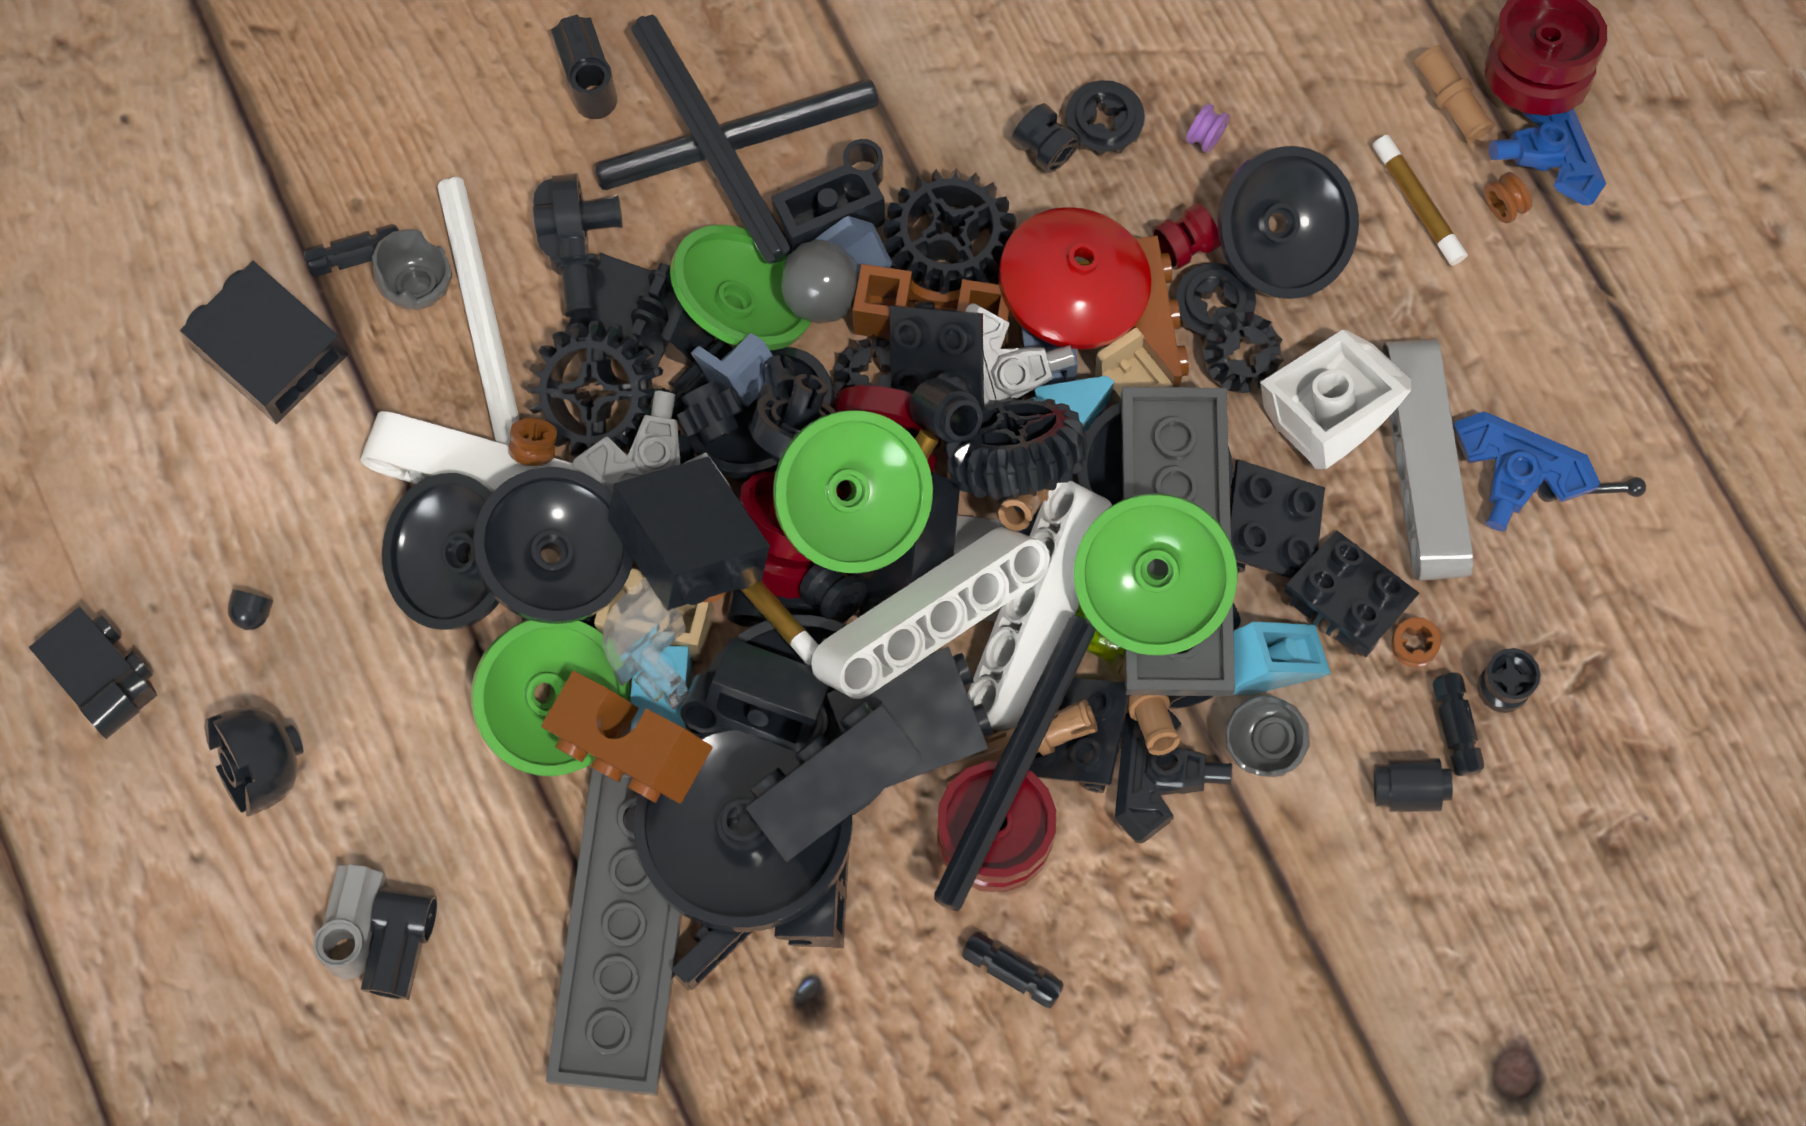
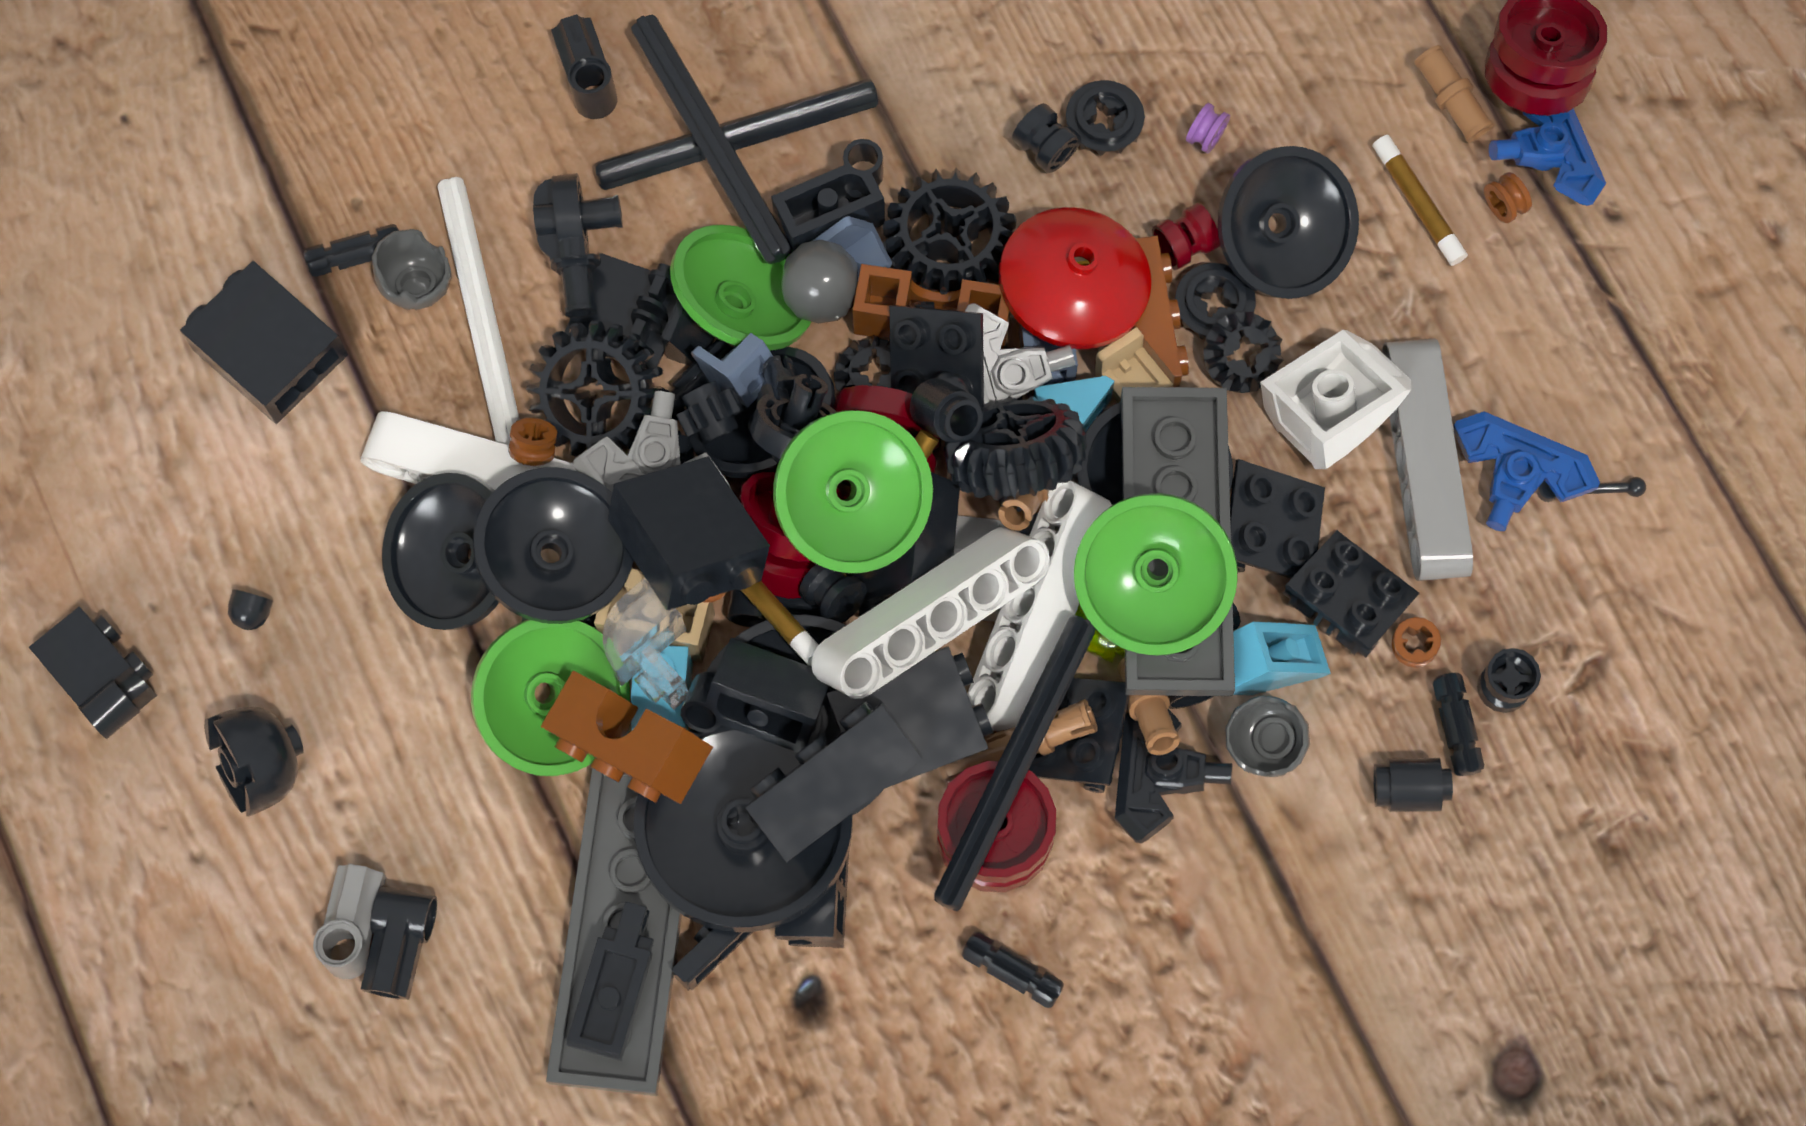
none -> black hinge [566,902,654,1061]

